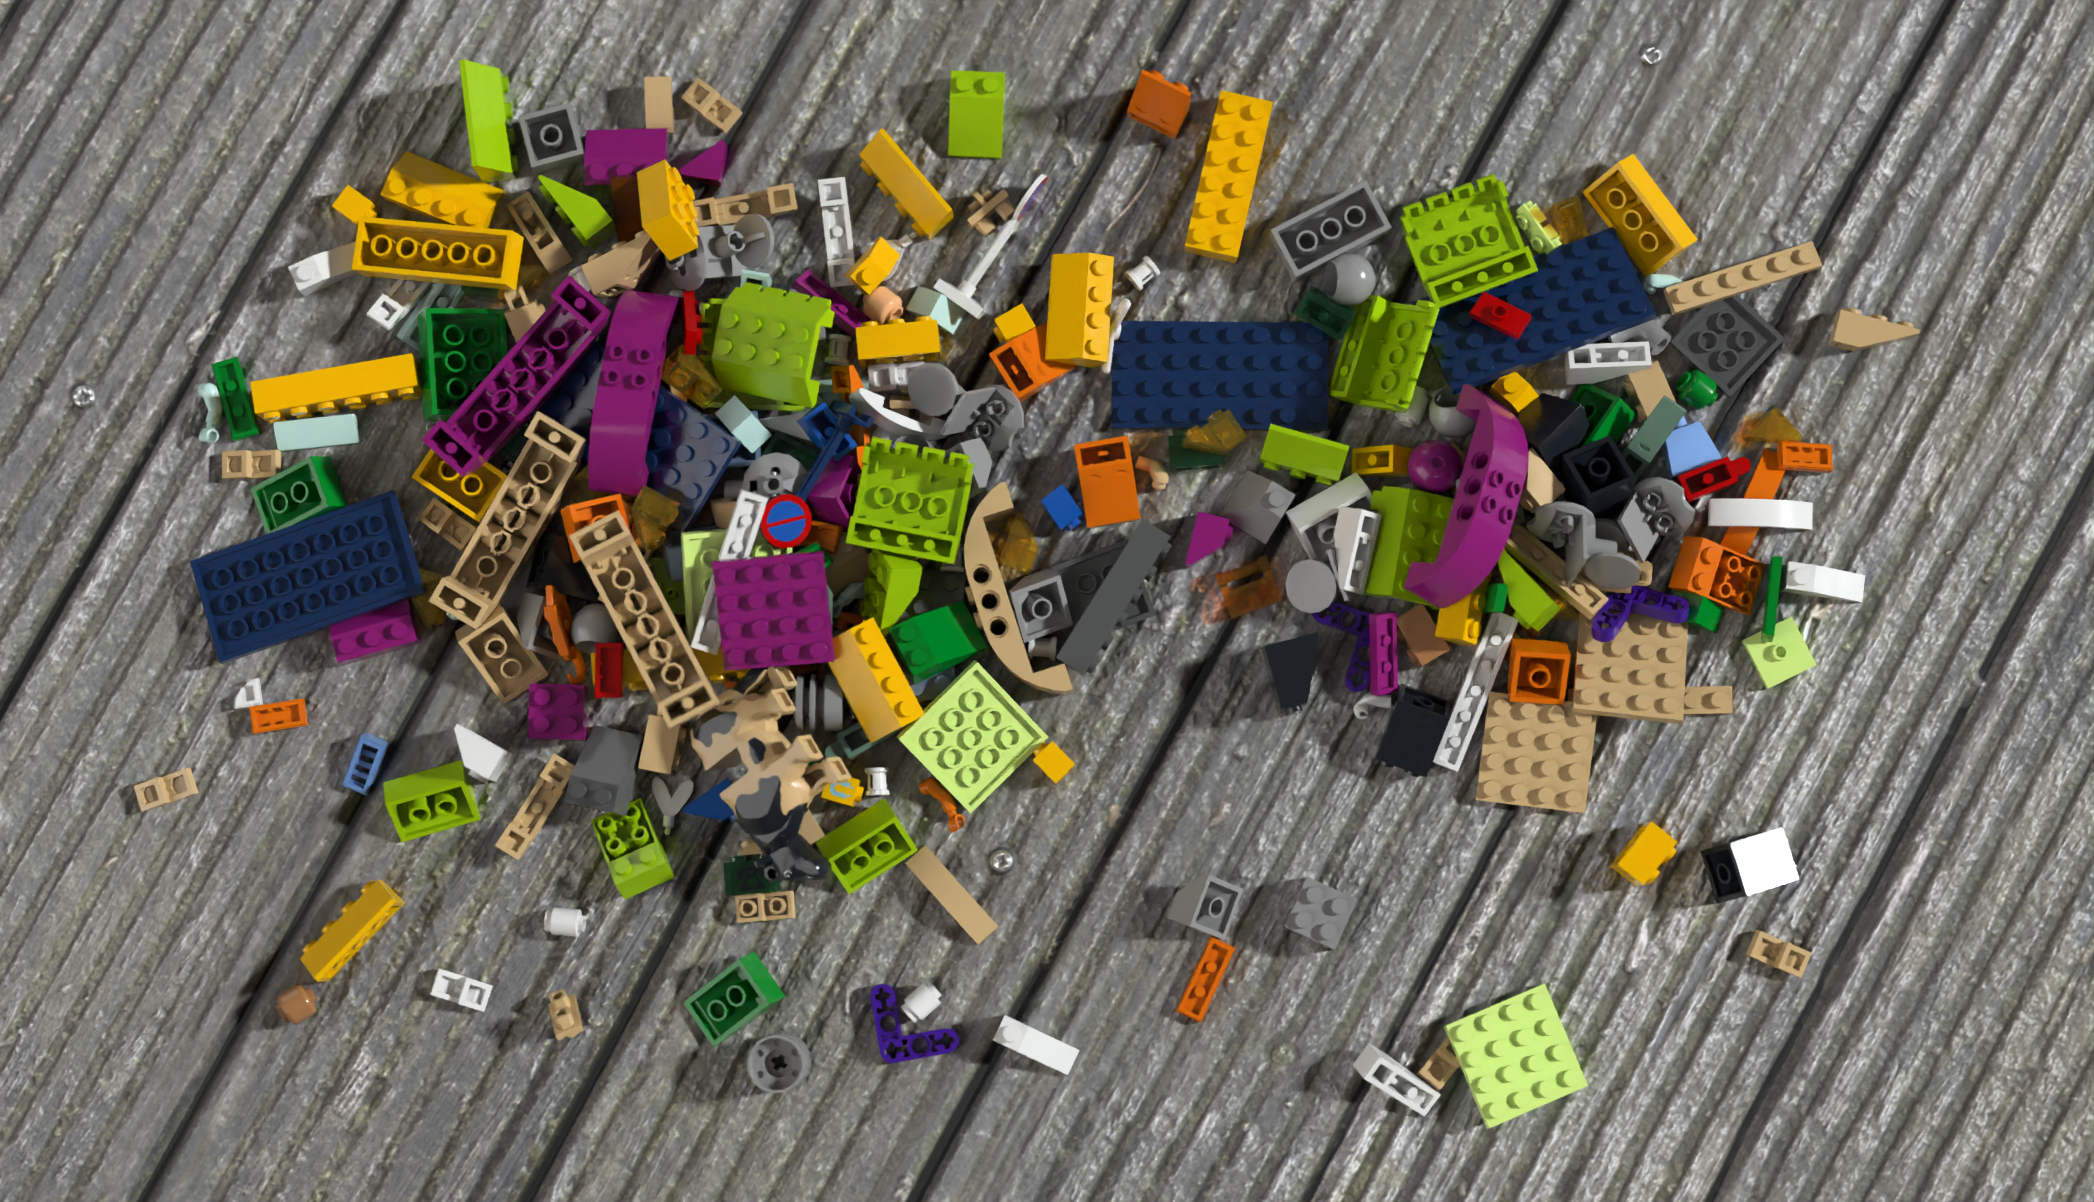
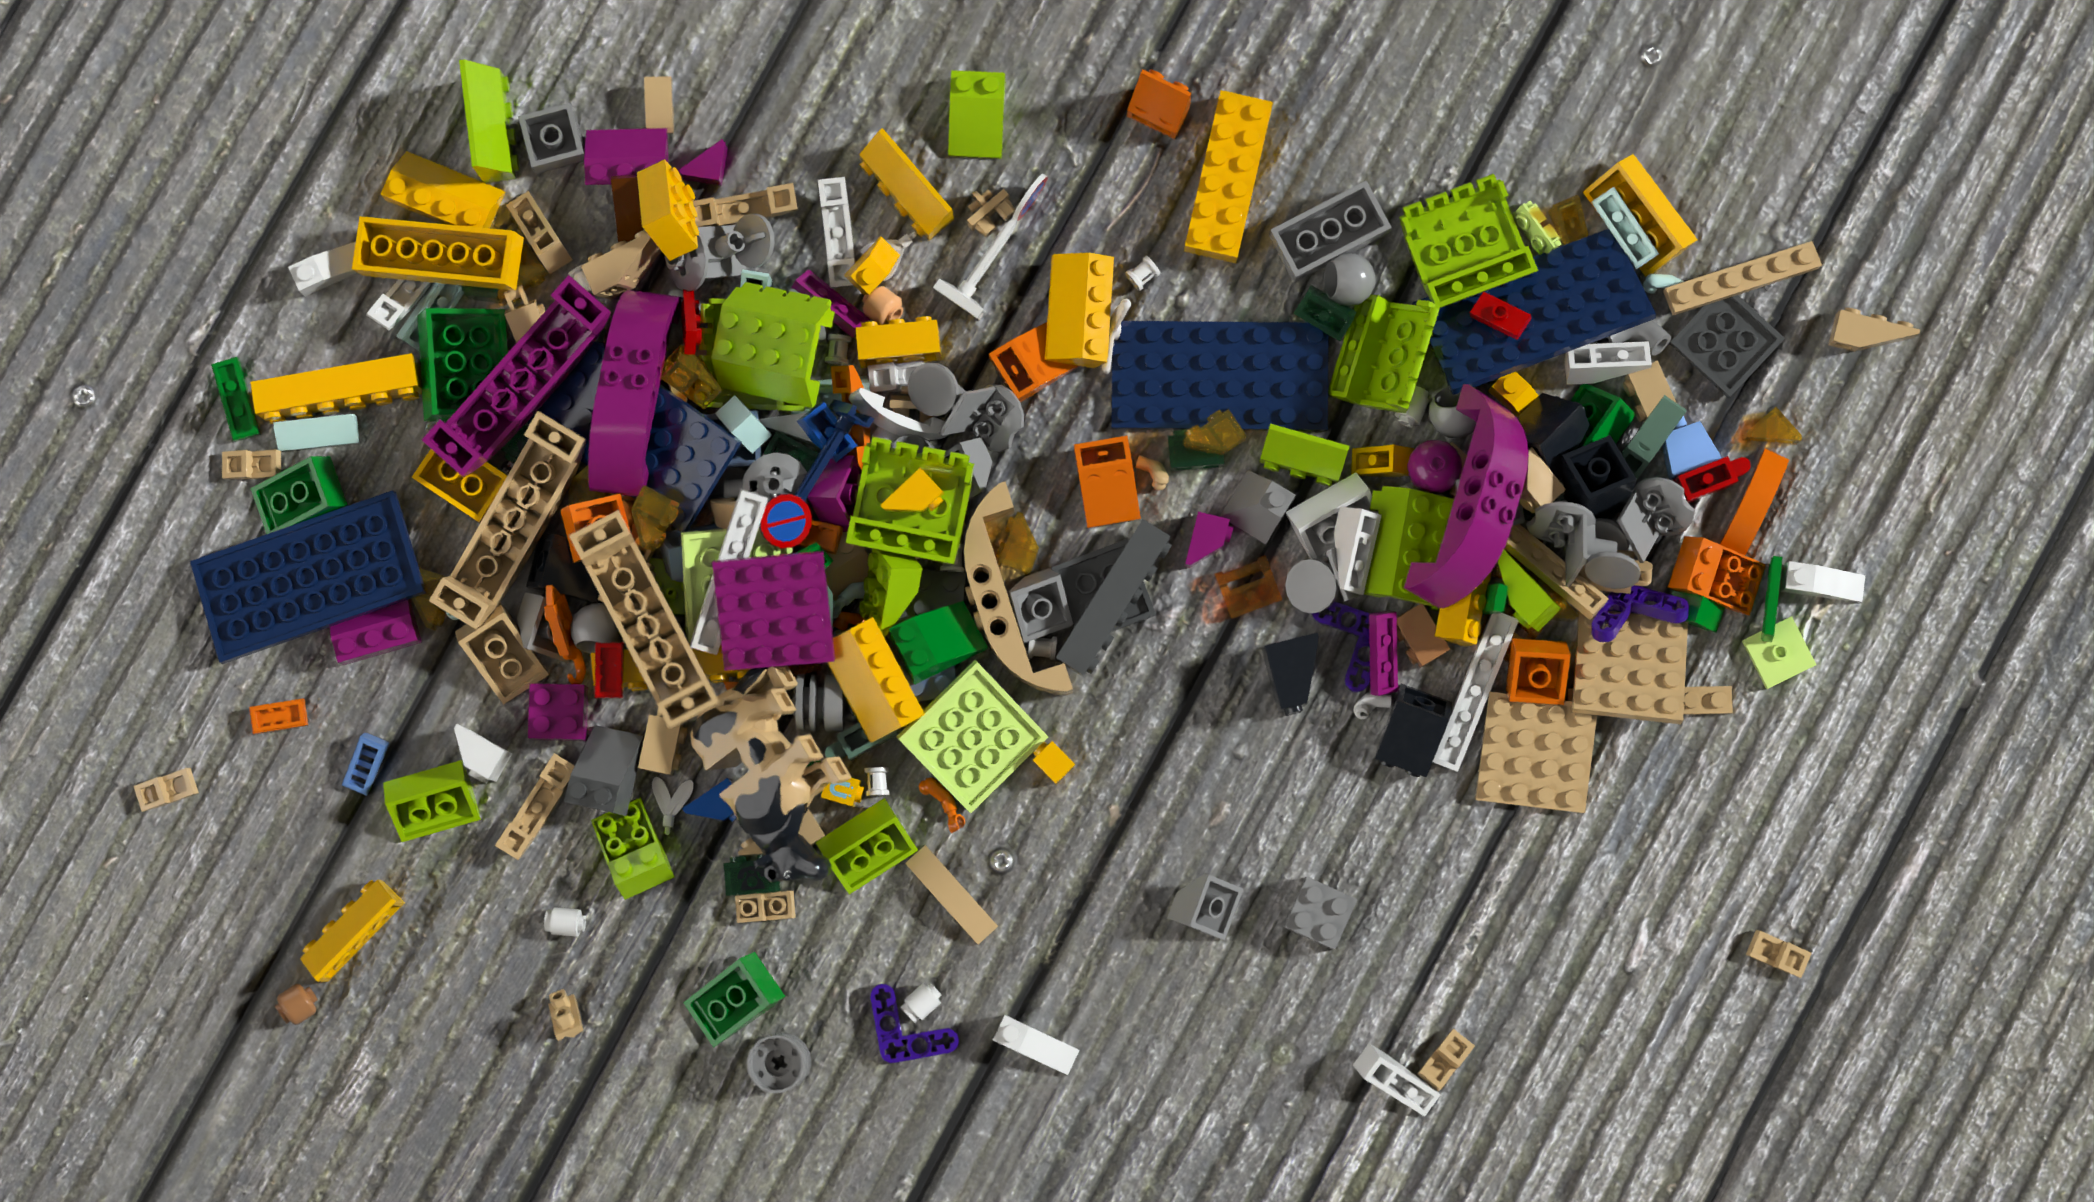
light aqua arm [197,383,224,443] -> none
white tile [234,678,263,709] -> none
yellow brick [332,185,378,226] -> none
tan slope [418,498,477,552] -> none
white slope [430,968,493,1012] -> none
lime slope [538,175,617,250] -> none
tan slope [681,77,743,134] -> none
light aqua slope [906,286,966,335] -> none
yellow brick [992,303,1036,343] -> none
blue slope [1041,484,1082,532] -> none
orange tile [1176,936,1235,1023] -> none
yellowish green plate [1444,983,1588,1129] -> none
yellow brick [1610,821,1677,886] -> none
green head [1676,370,1718,410] -> none
slope [1700,827,1799,903] -> none
white slope [1708,498,1812,530] -> none
orange plate [1777,441,1833,473] -> none
none -> yellow slope [880,467,944,512]
none -> light aqua slope [1591,187,1659,269]

